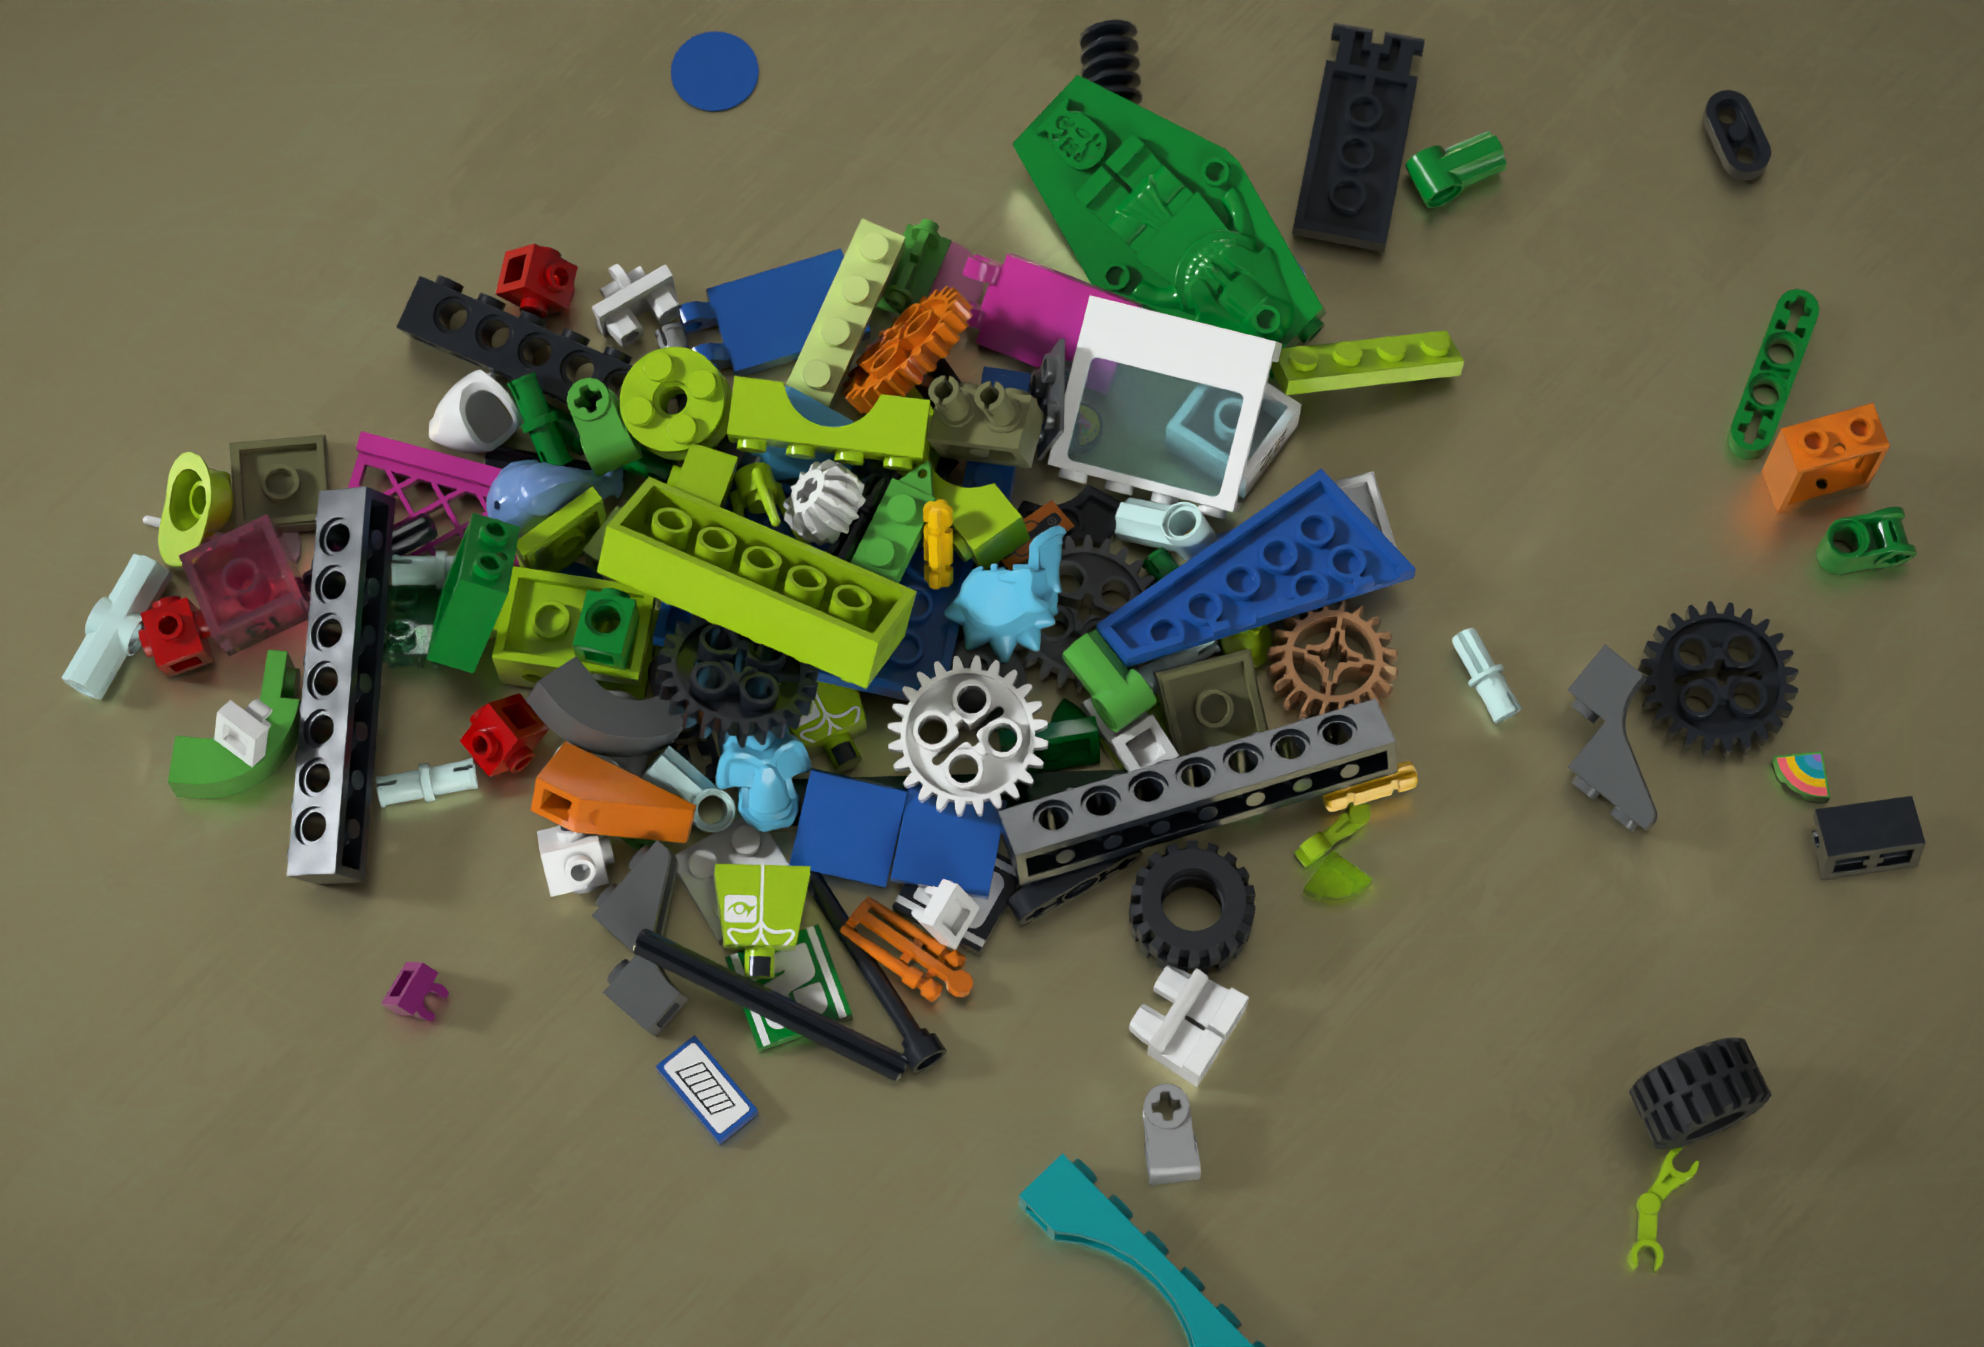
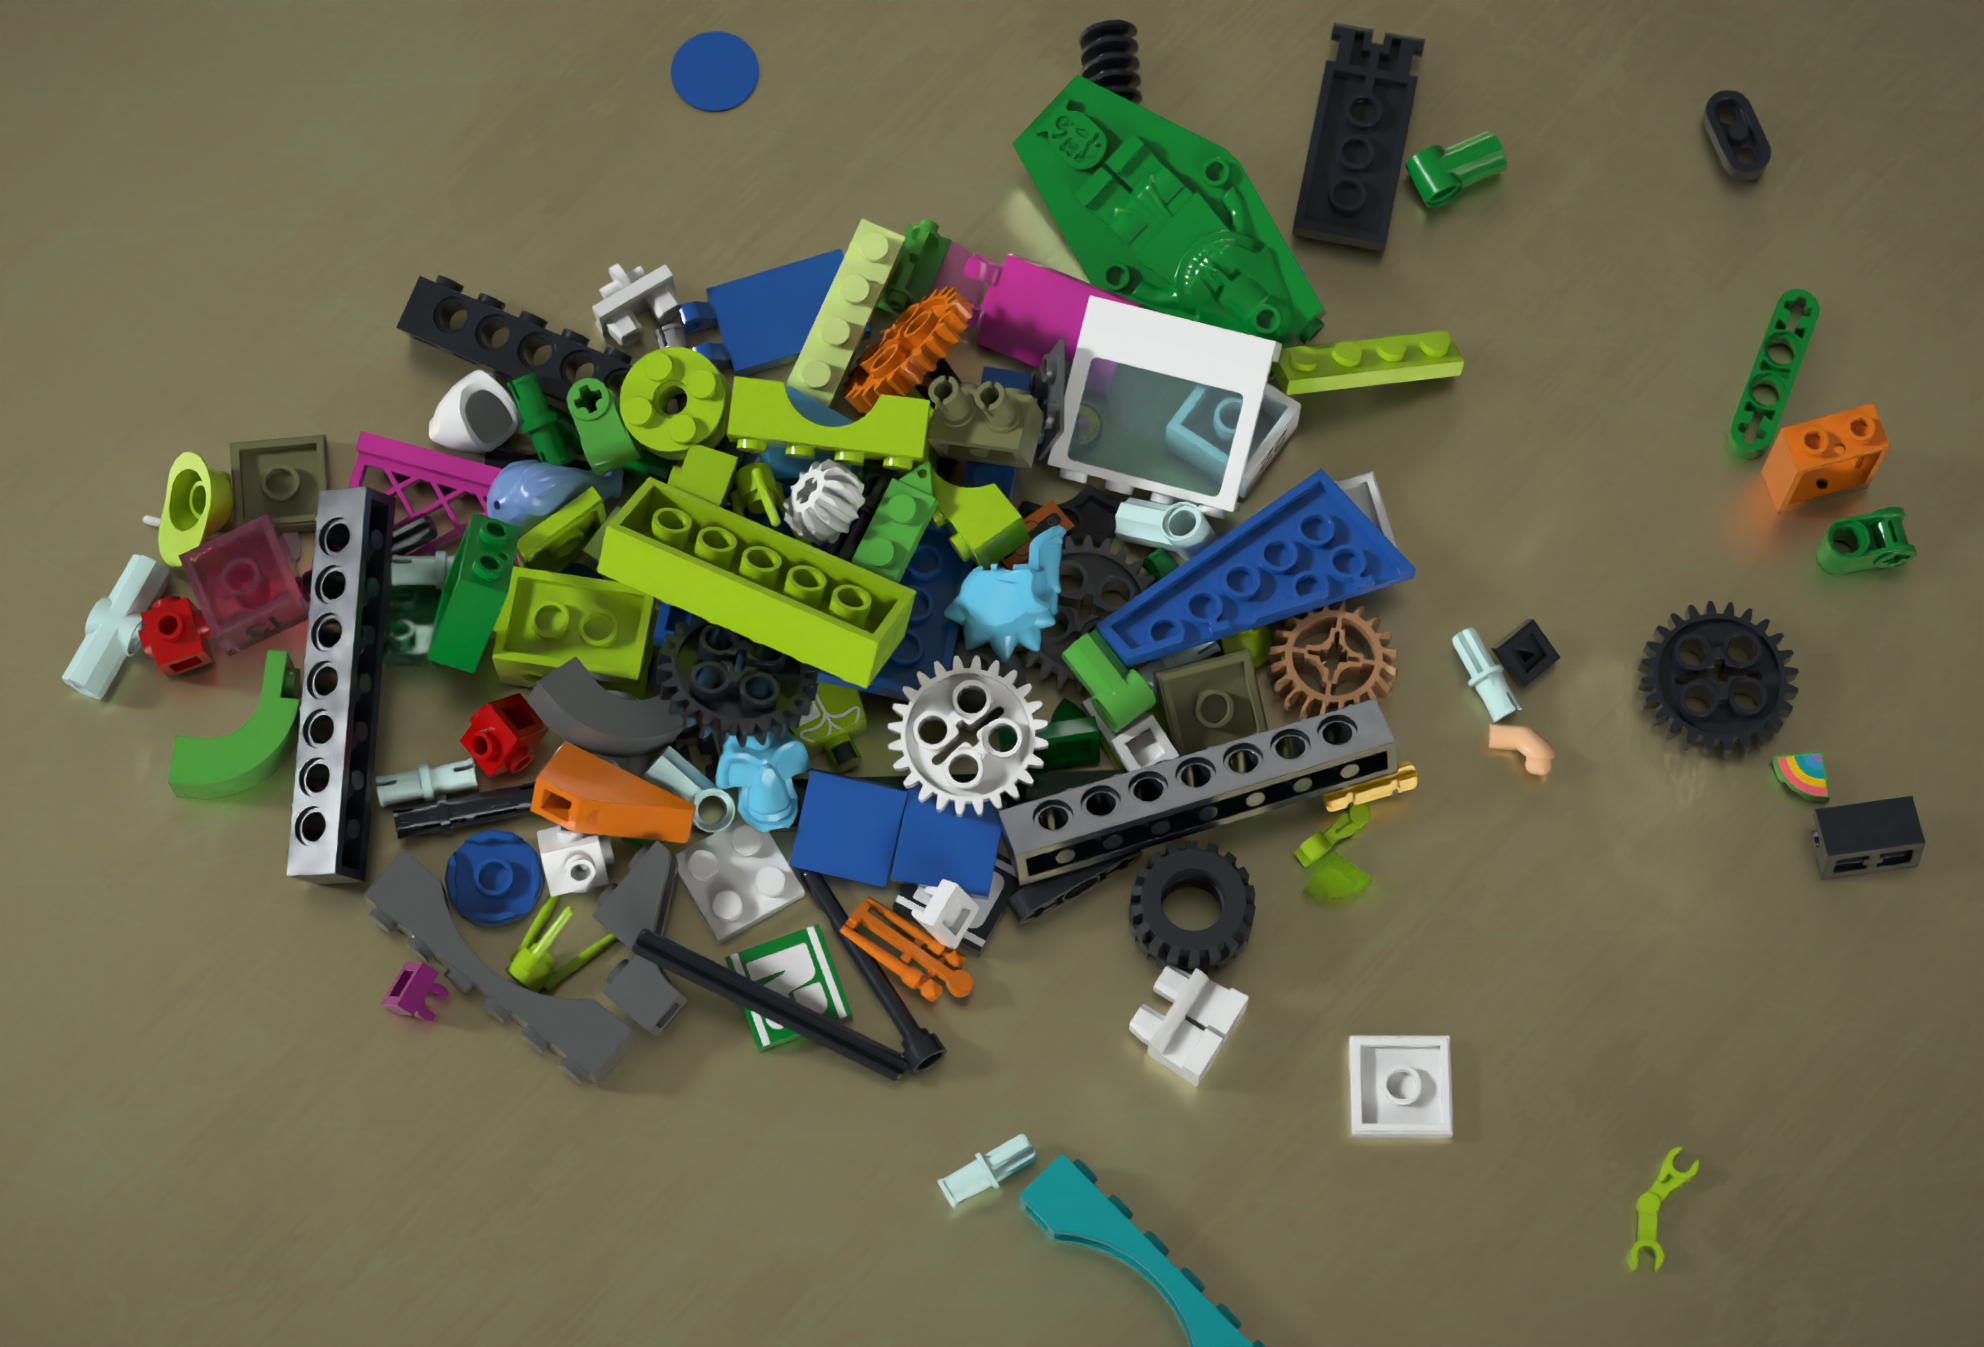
white tile [214,698,273,767] -> none
red brick [495,243,578,319] -> none
green brick [572,588,639,671] -> none
tile [656,1035,759,1145] -> none
lime torso [714,864,810,979] -> none
yellow axle [923,499,953,590] -> none
light grey piece [1143,1084,1201,1186] -> none
dark grey arch [1568,644,1658,832] -> none
black tyre [1629,1038,1772,1149] -> none
none -> dark grey arch [364,850,636,1087]
none -> black pin [393,781,536,840]
none -> blue tile [444,829,545,929]
none -> lime plant [505,894,618,993]
none -> light aqua axle [937,1134,1037,1210]
none -> white tile [1348,1036,1453,1138]
none -> light nougat arm [1488,724,1555,775]
none -> black tile [1491,619,1561,687]

